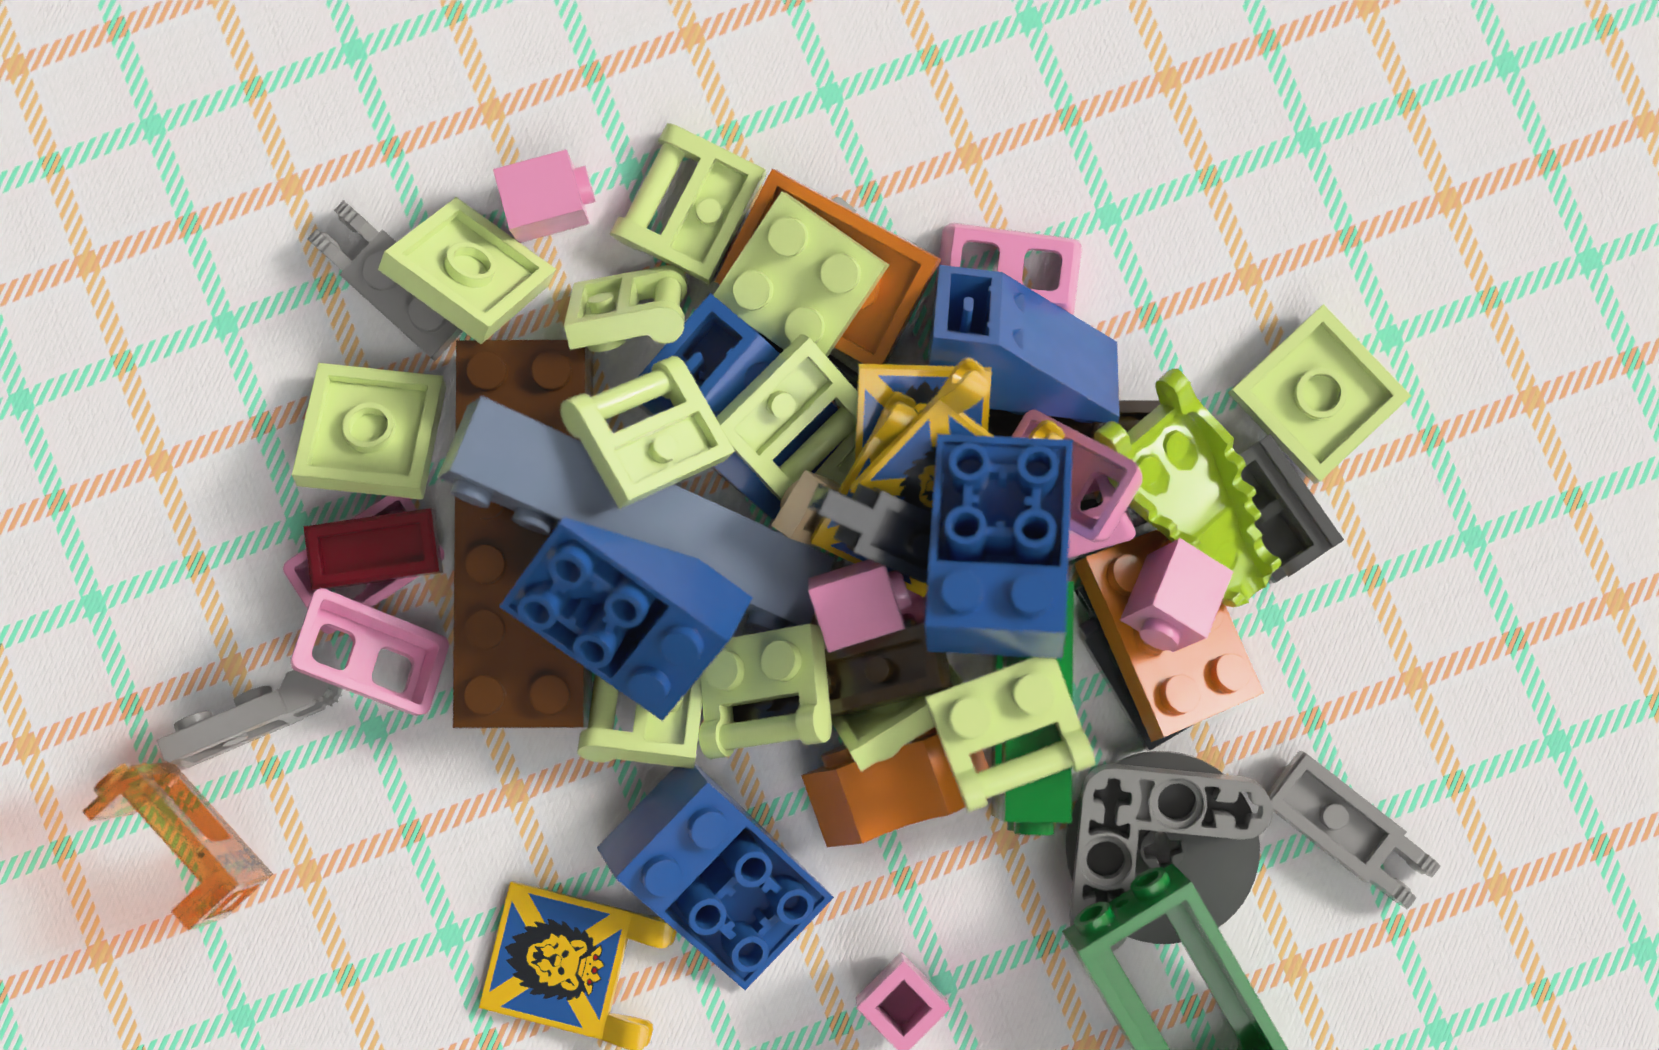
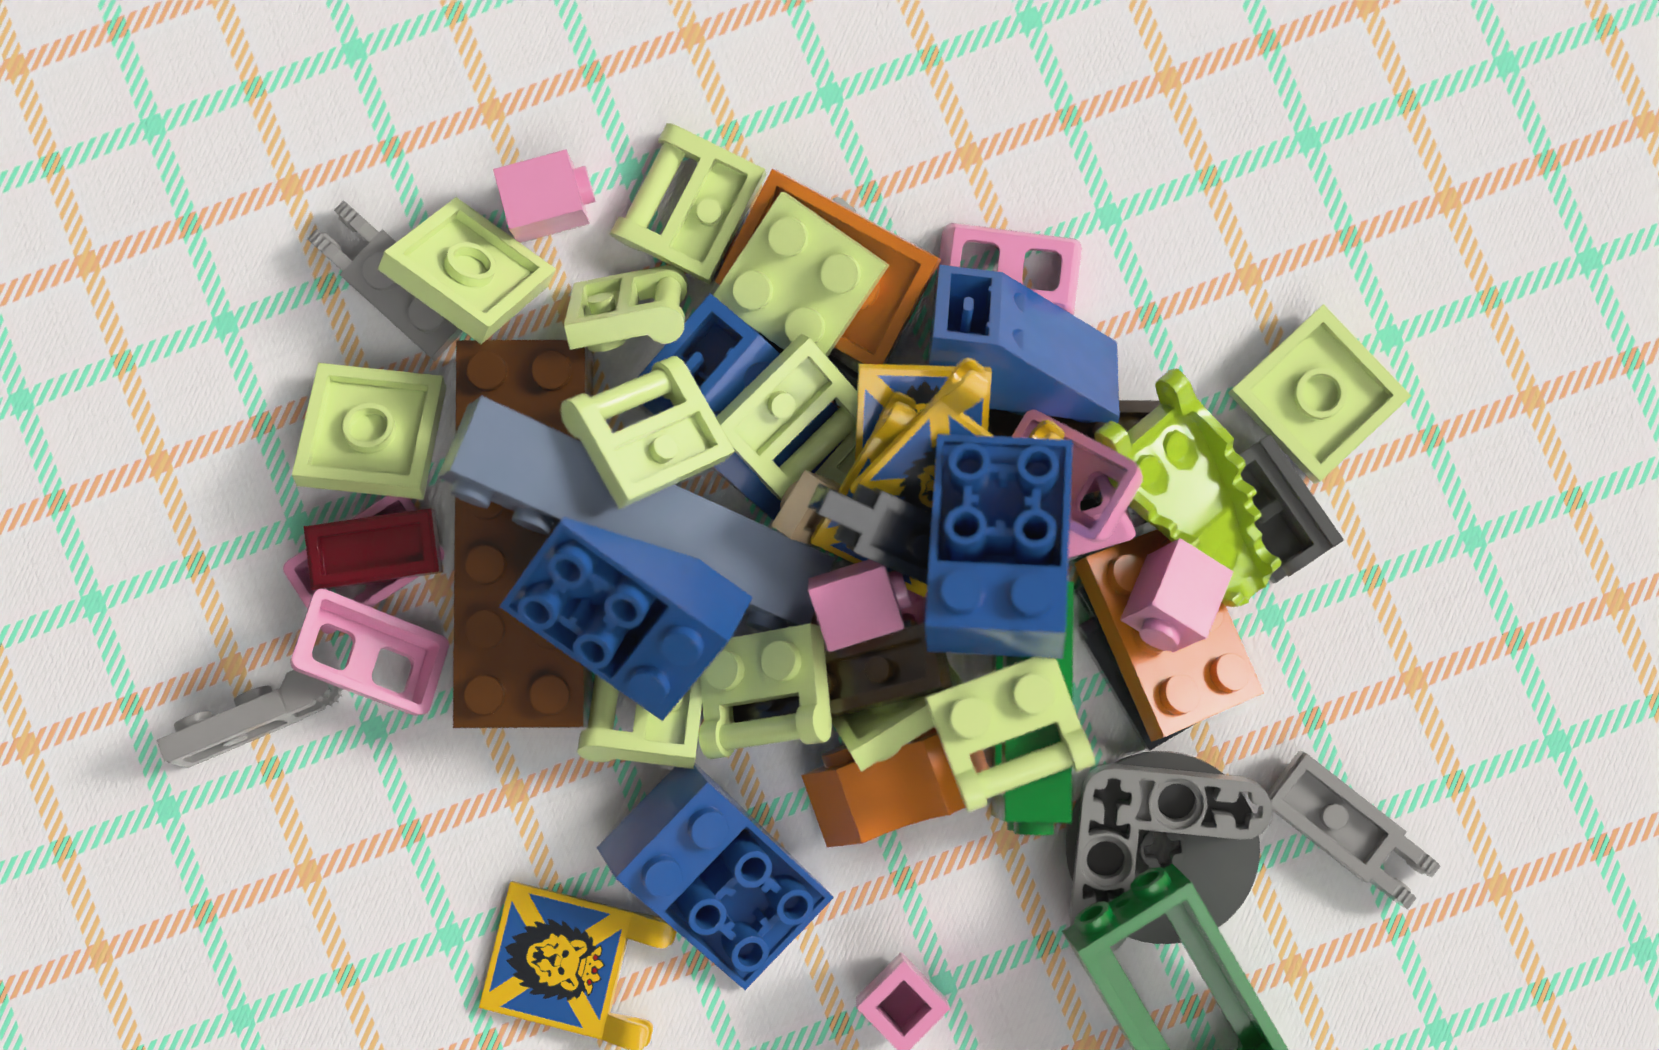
clear orange window [82,762,273,931] -> none

